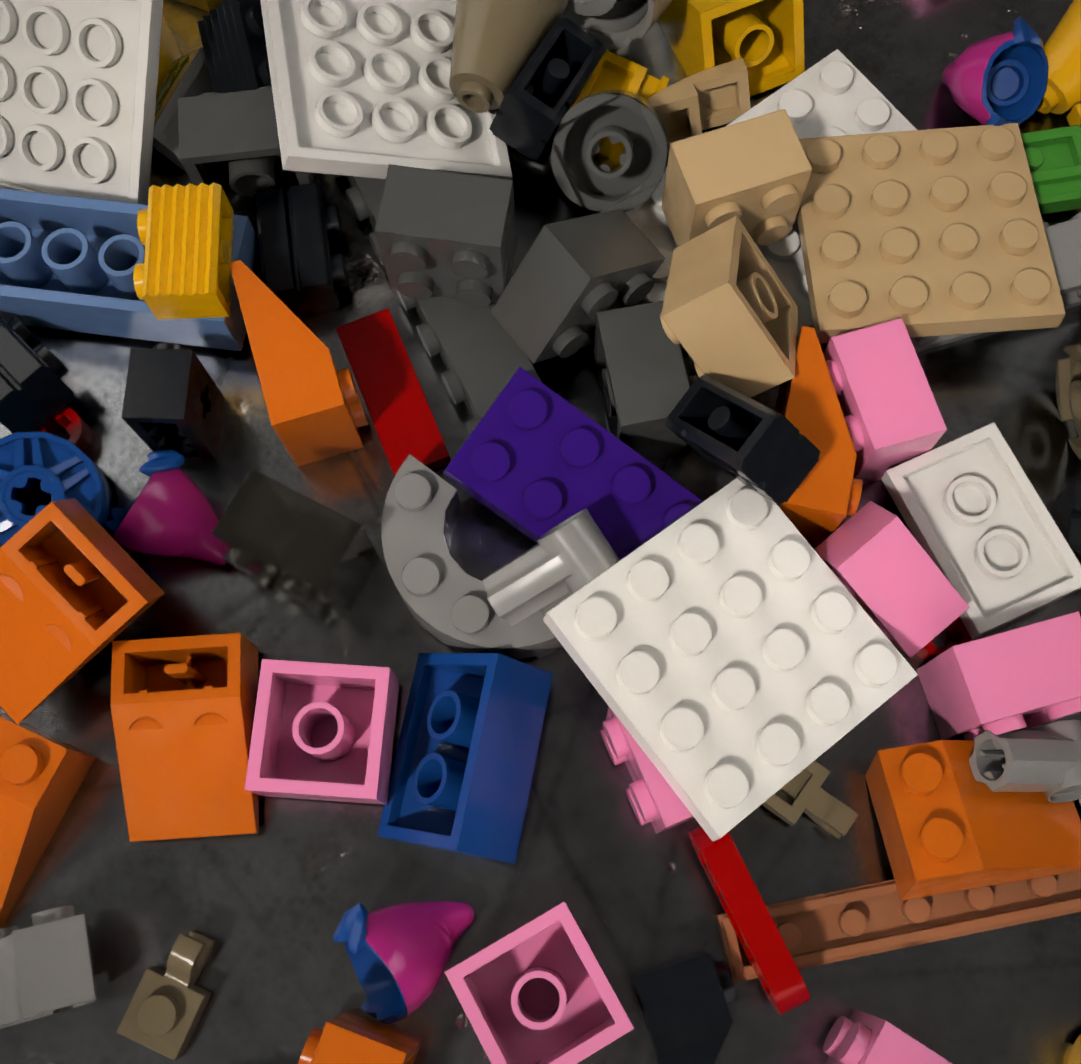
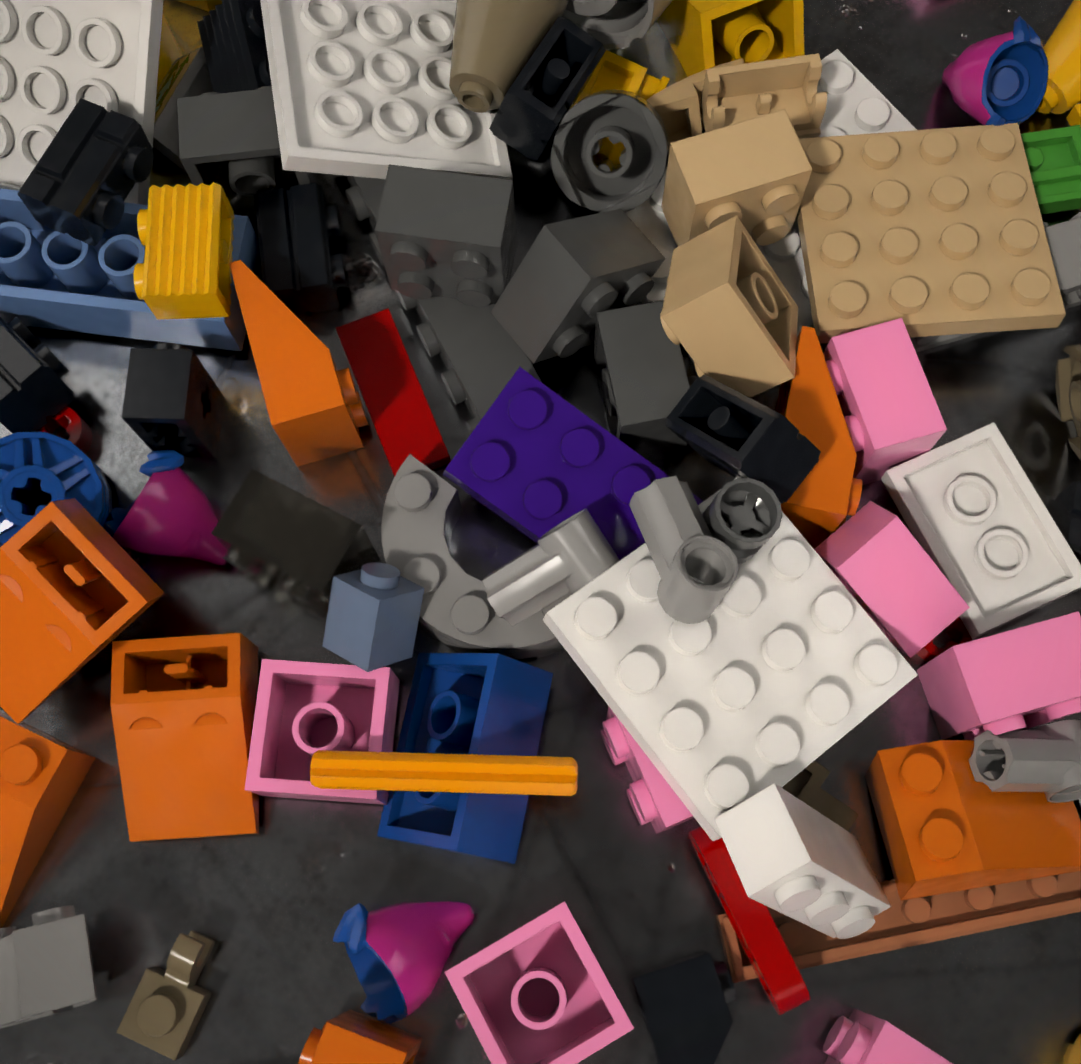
none -> black brick [17,98,155,246]
none -> light orange axle [310,750,578,796]
none -> sand blue brick [322,562,425,672]
none -> light grey piece [629,476,739,624]
none -> tan hinge [700,53,827,139]
none -> dark grey wheel [702,478,782,564]
none -> white brick [714,783,891,939]

